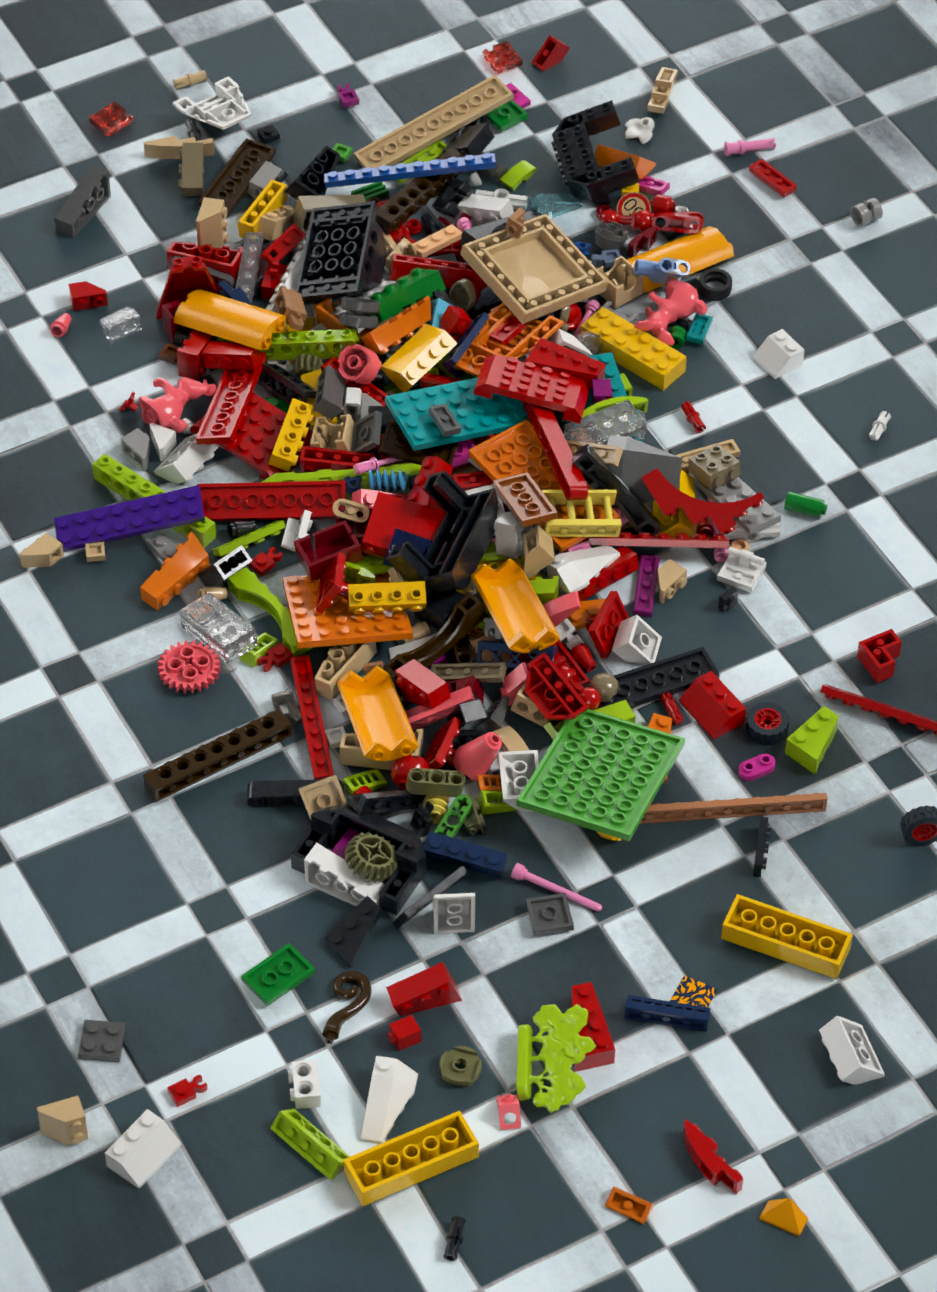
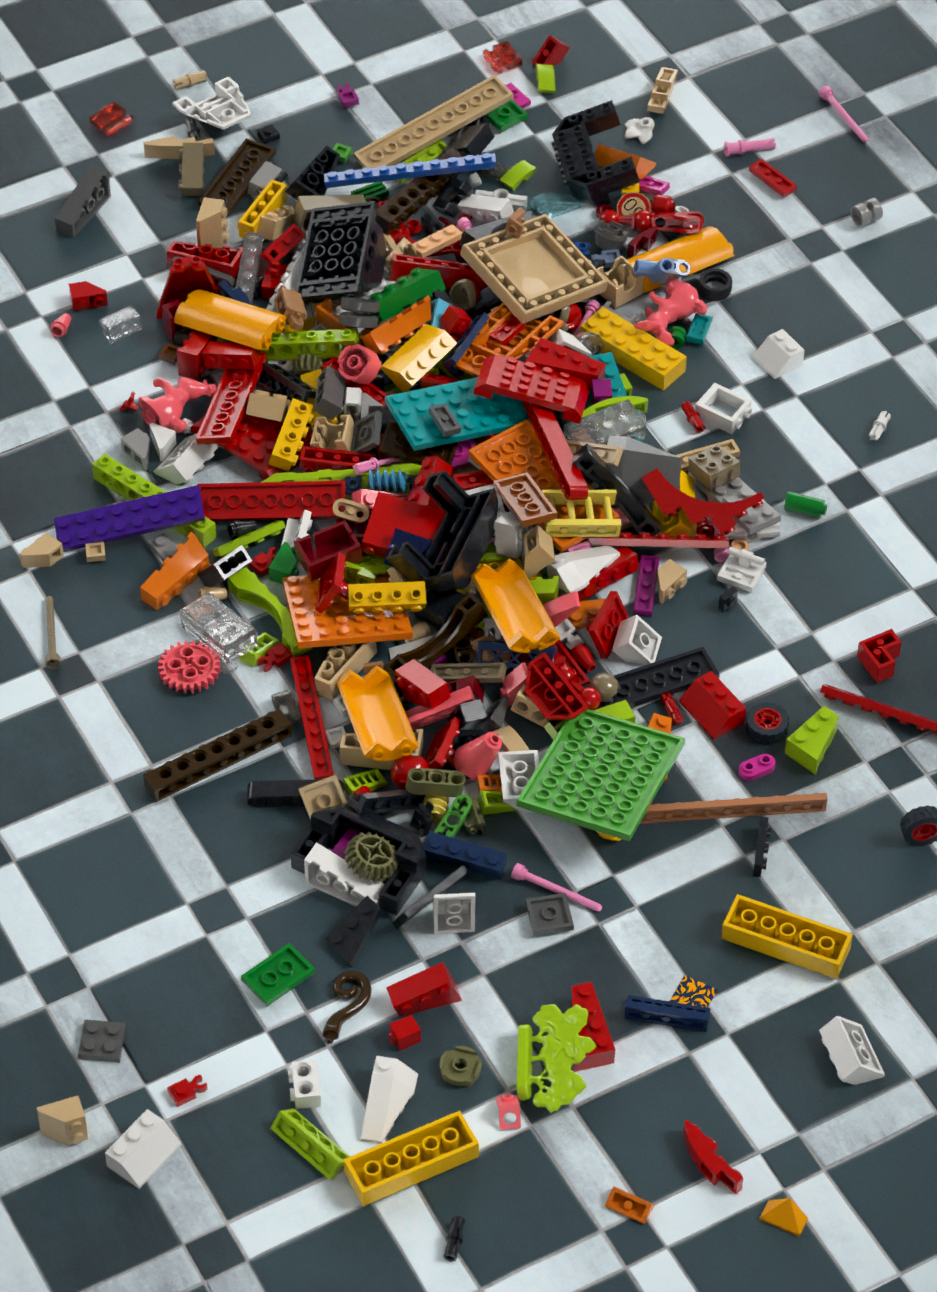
none -> dark tan piece [45,596,61,669]
none -> tan slope [246,390,292,422]
none -> green slope [269,542,299,584]
none -> lime slope [536,64,555,94]
none -> white window [695,383,752,434]
none -> bright pink piece [818,86,868,142]

